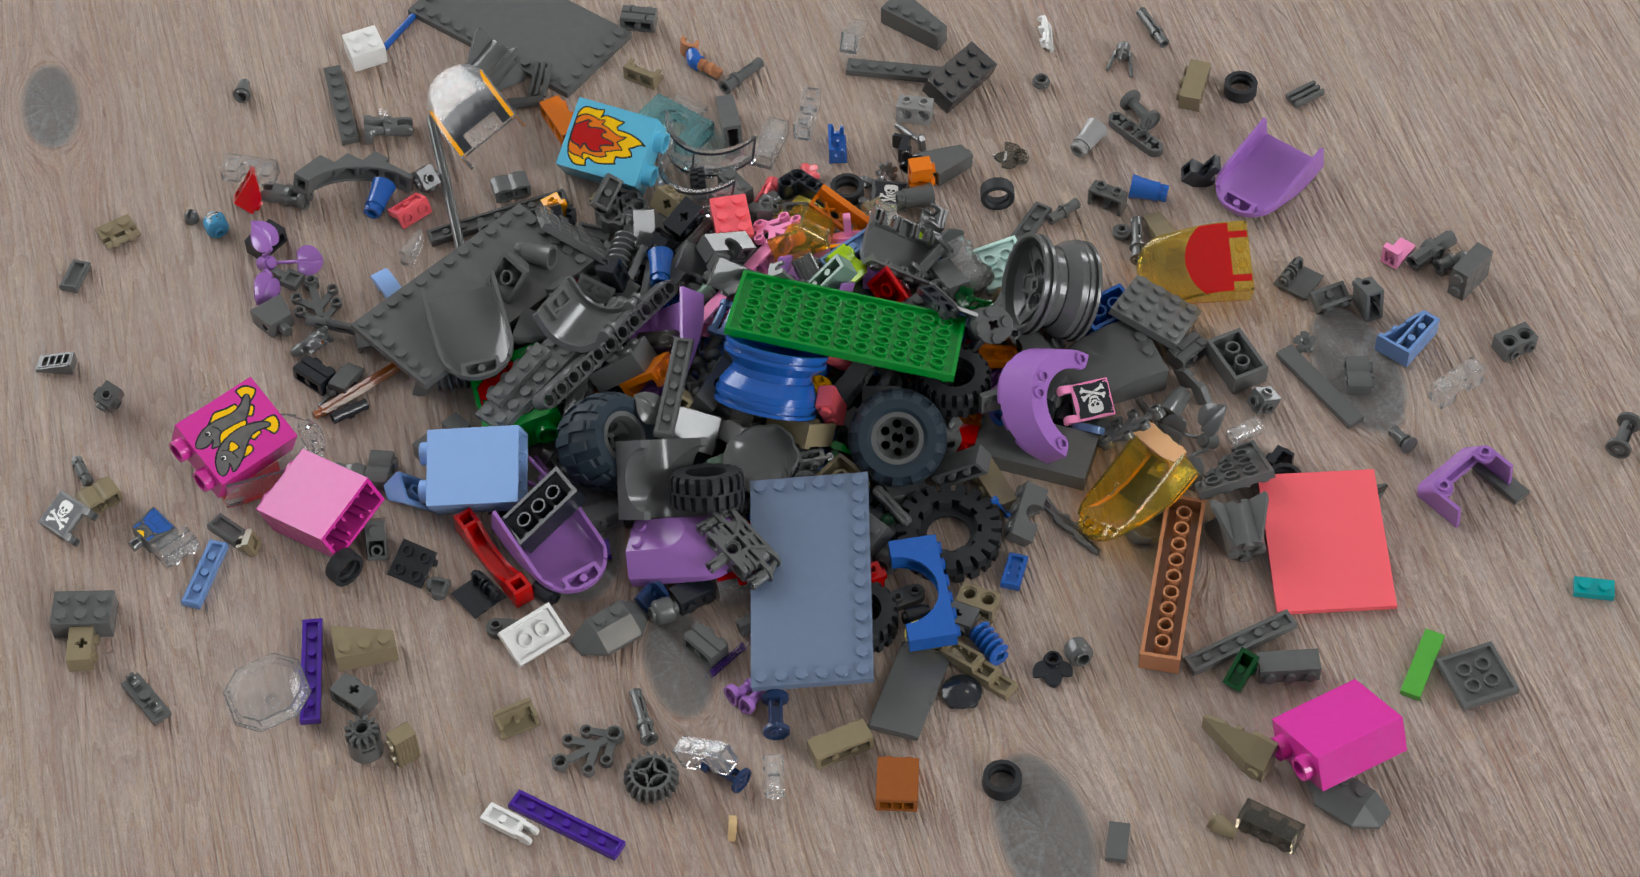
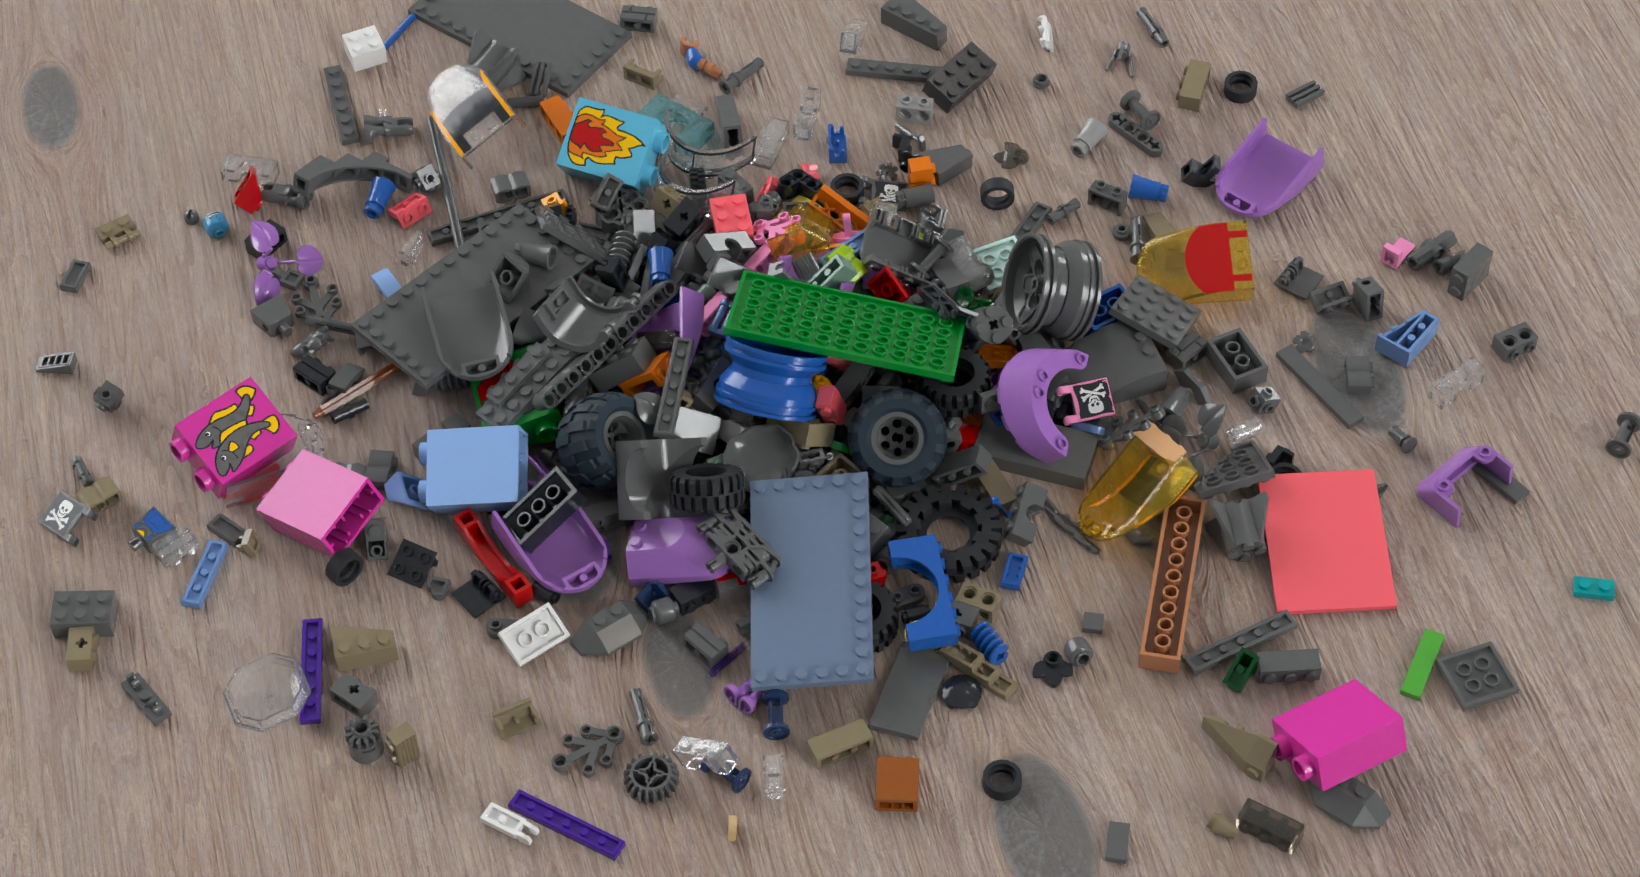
dark grey cone [233,79,251,103] -> none
none -> dark grey tile [1082,612,1104,634]

